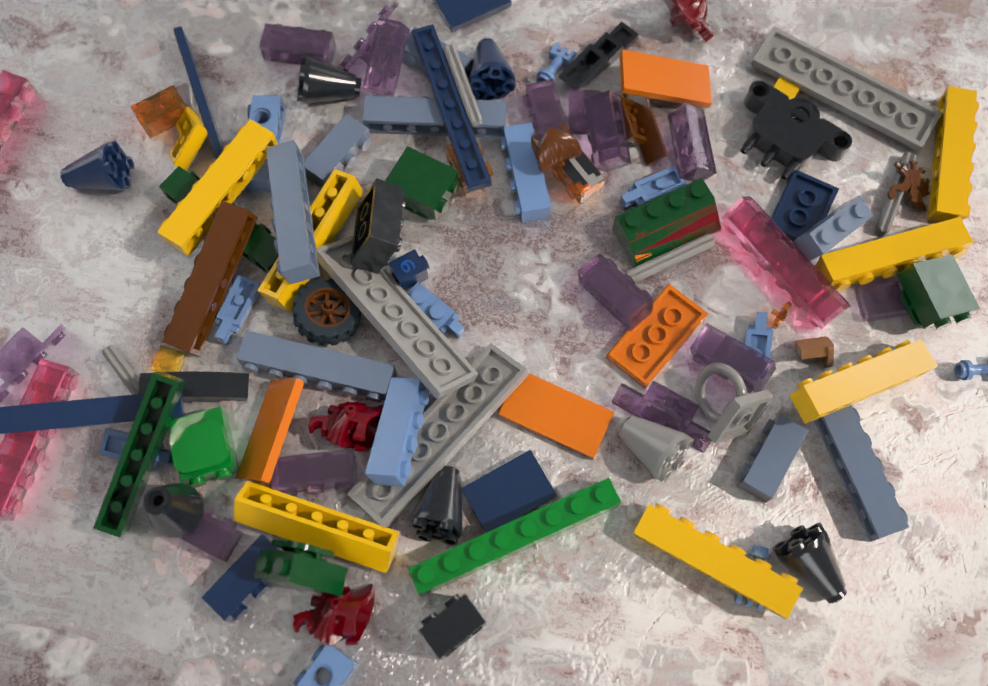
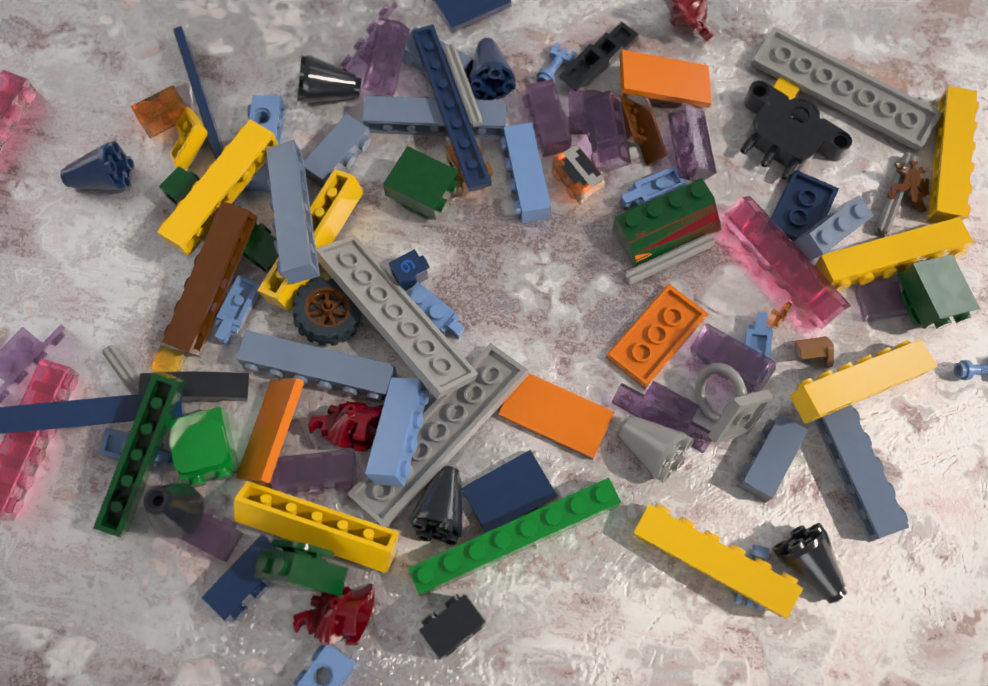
clear purple brick [259,23,336,65] -> none
black brick [350,178,406,274] -> none
reddish brown hair [531,123,582,173] -> none
clear purple brick [578,253,653,331] -> none

